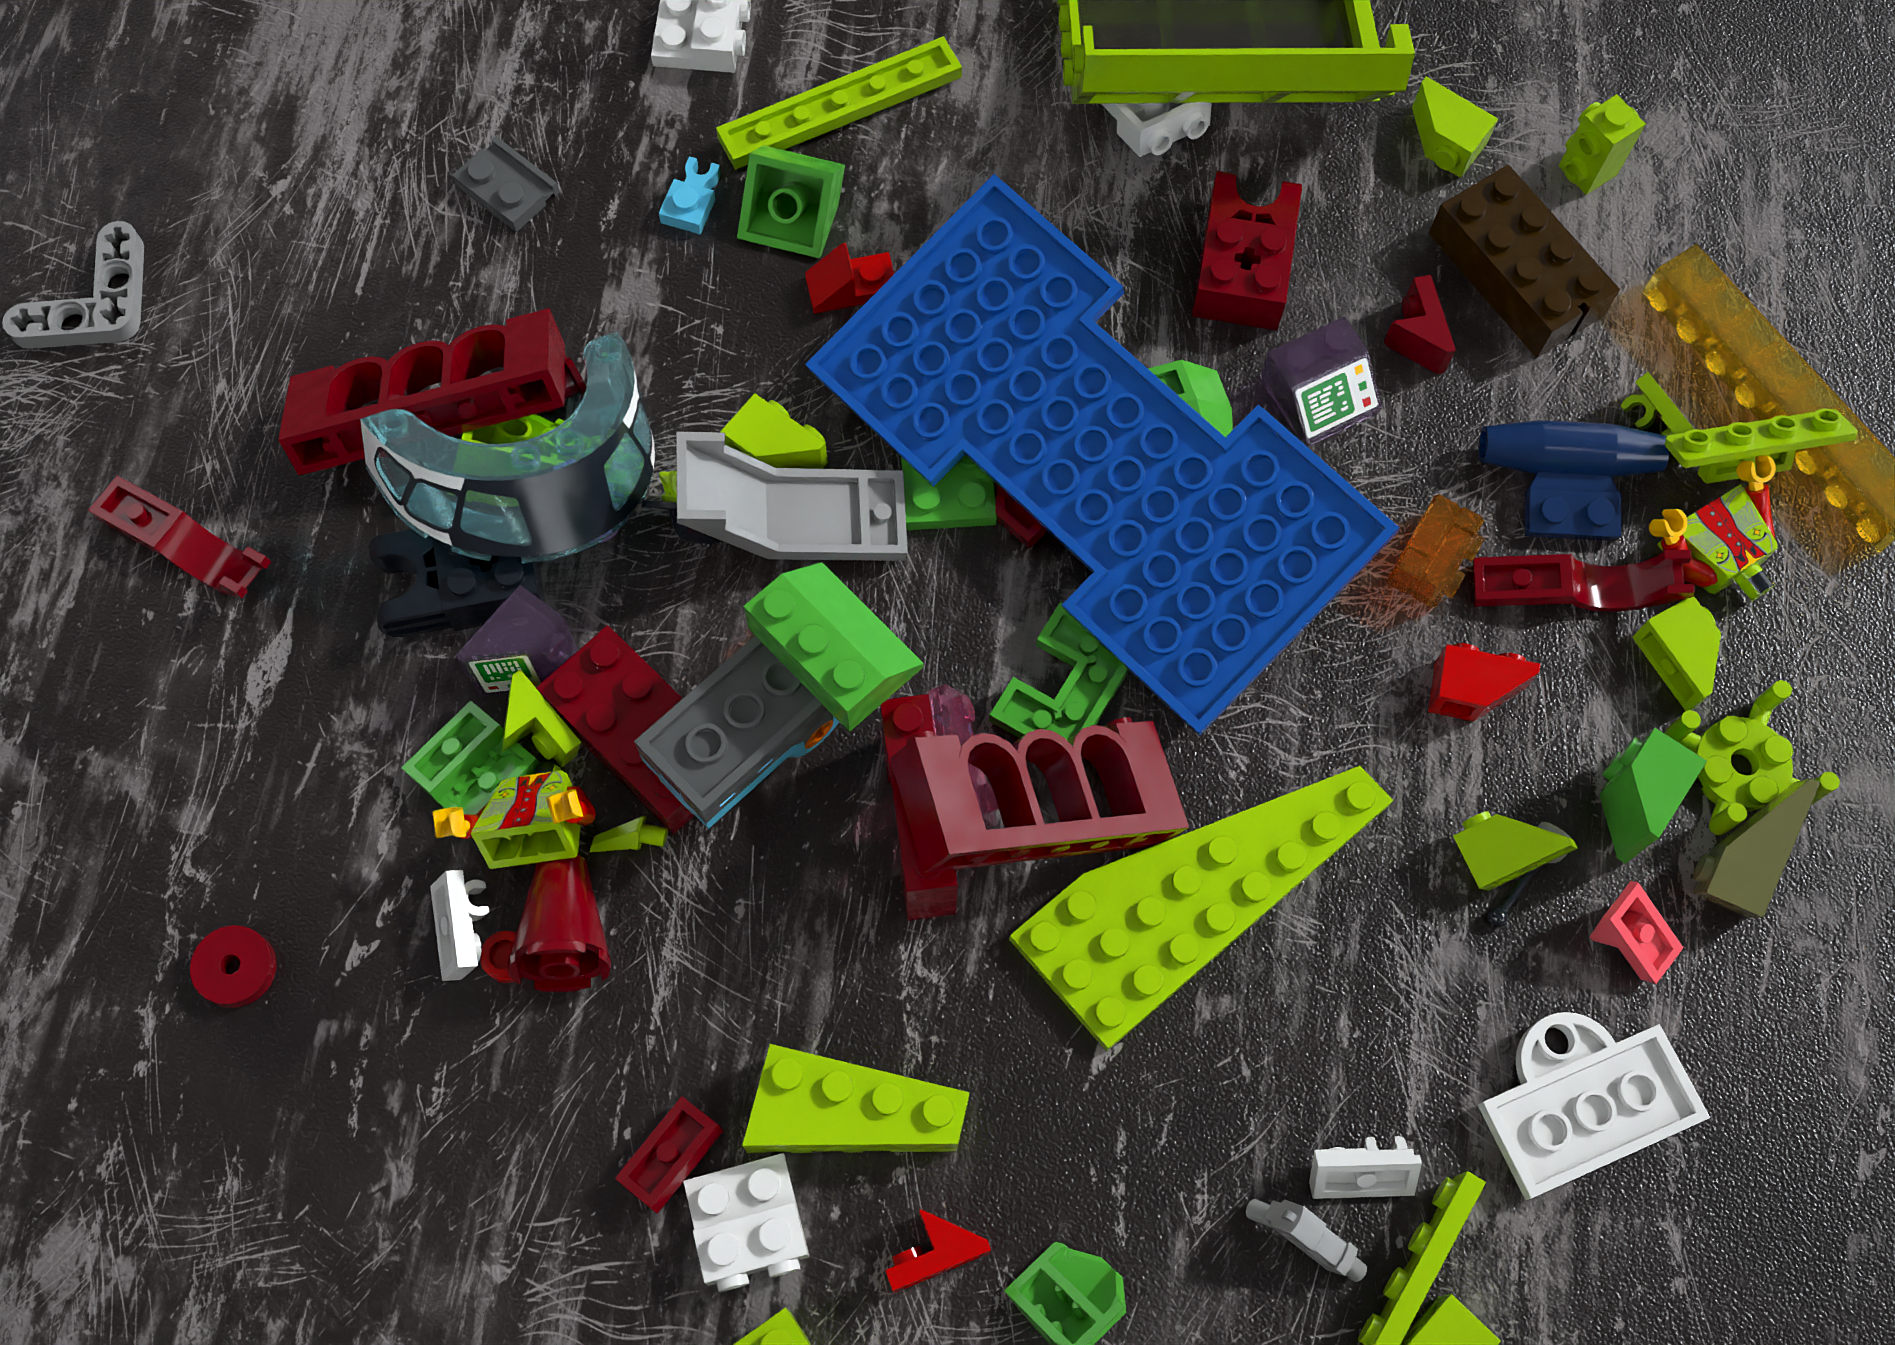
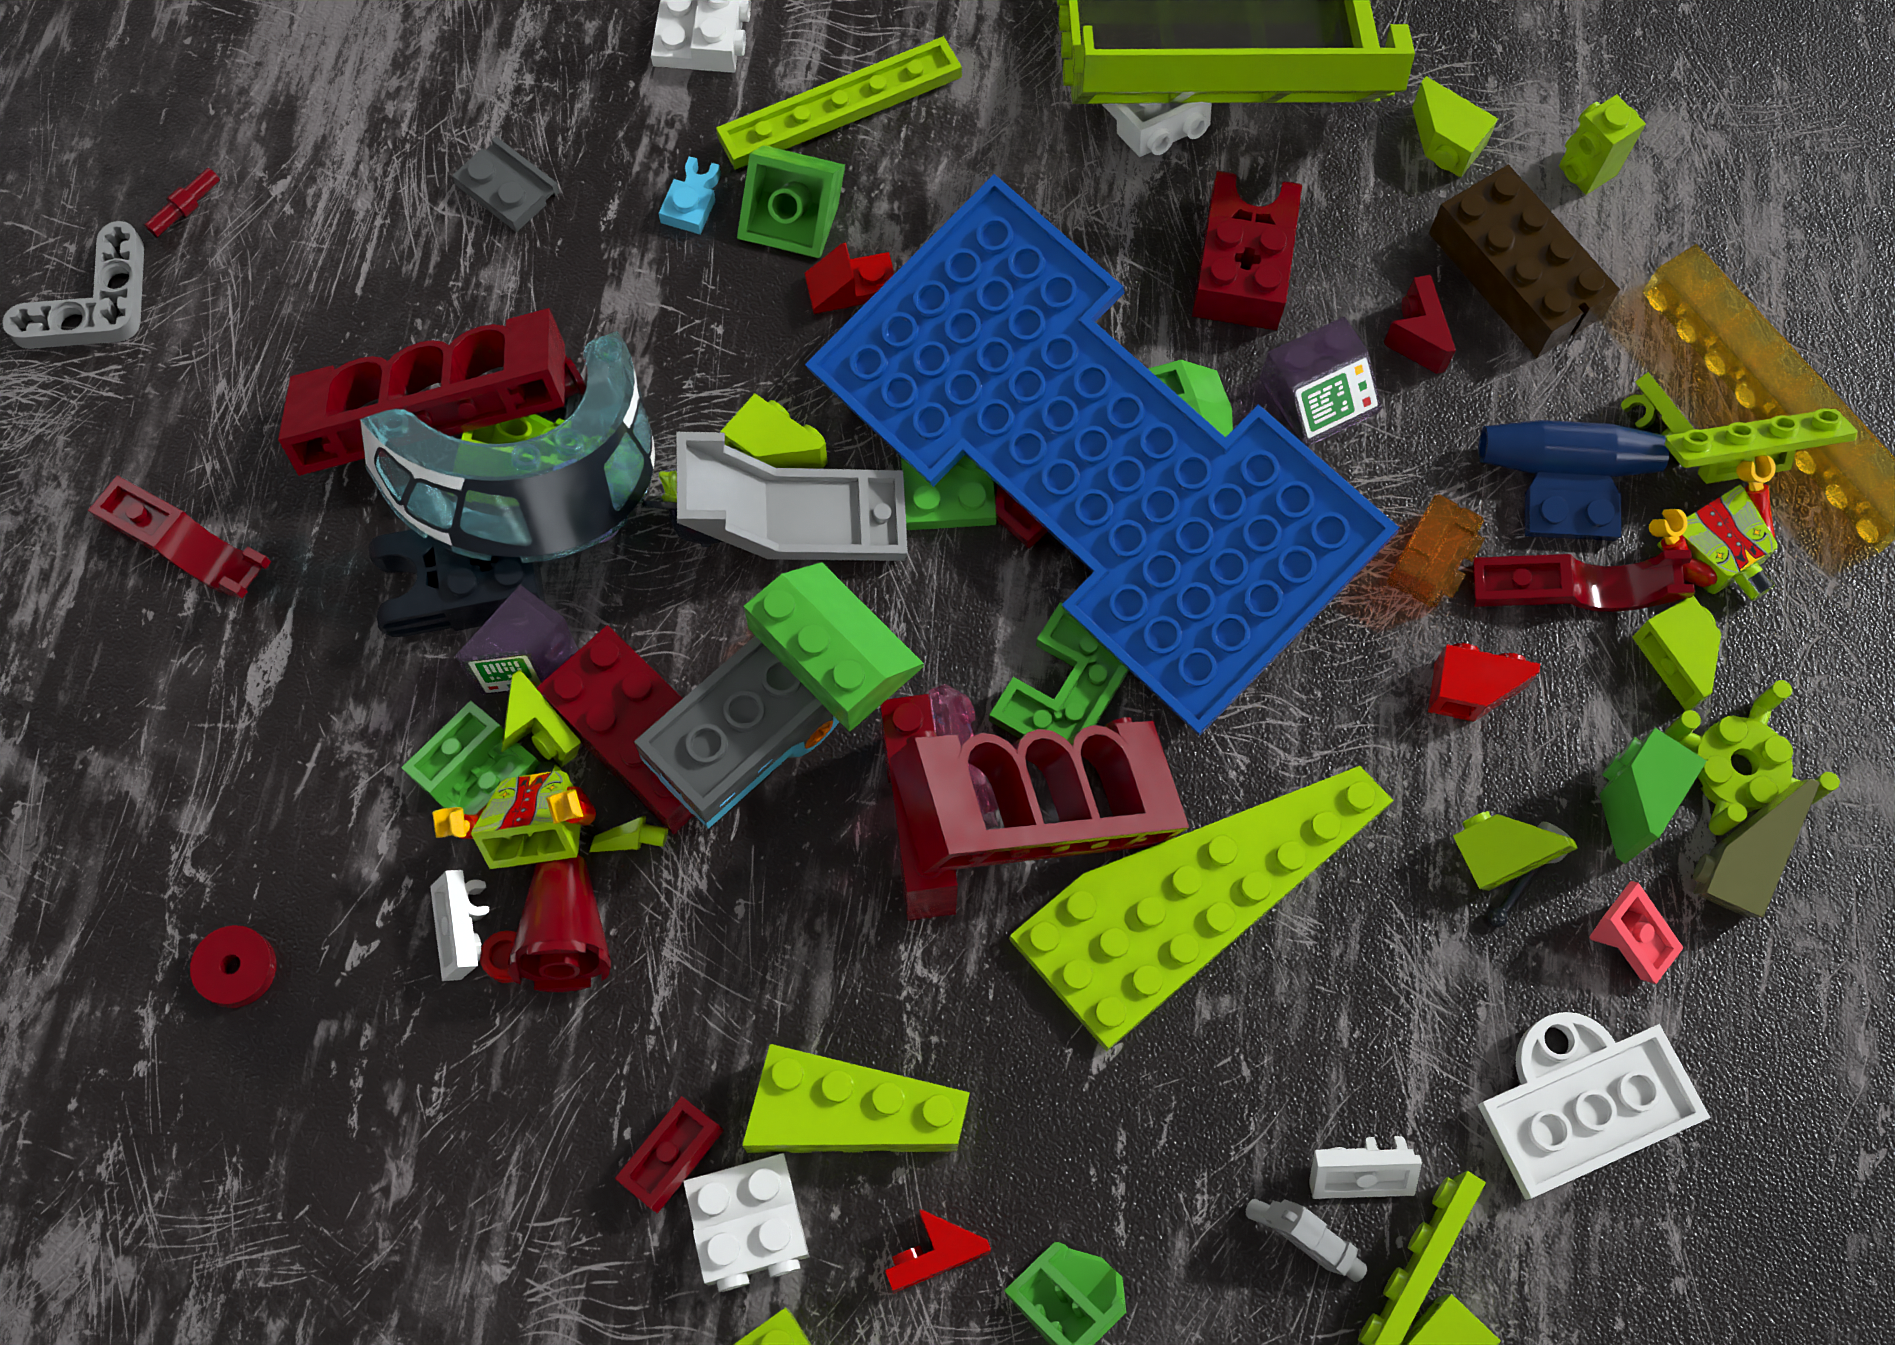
none -> dark red bar [144,167,220,238]

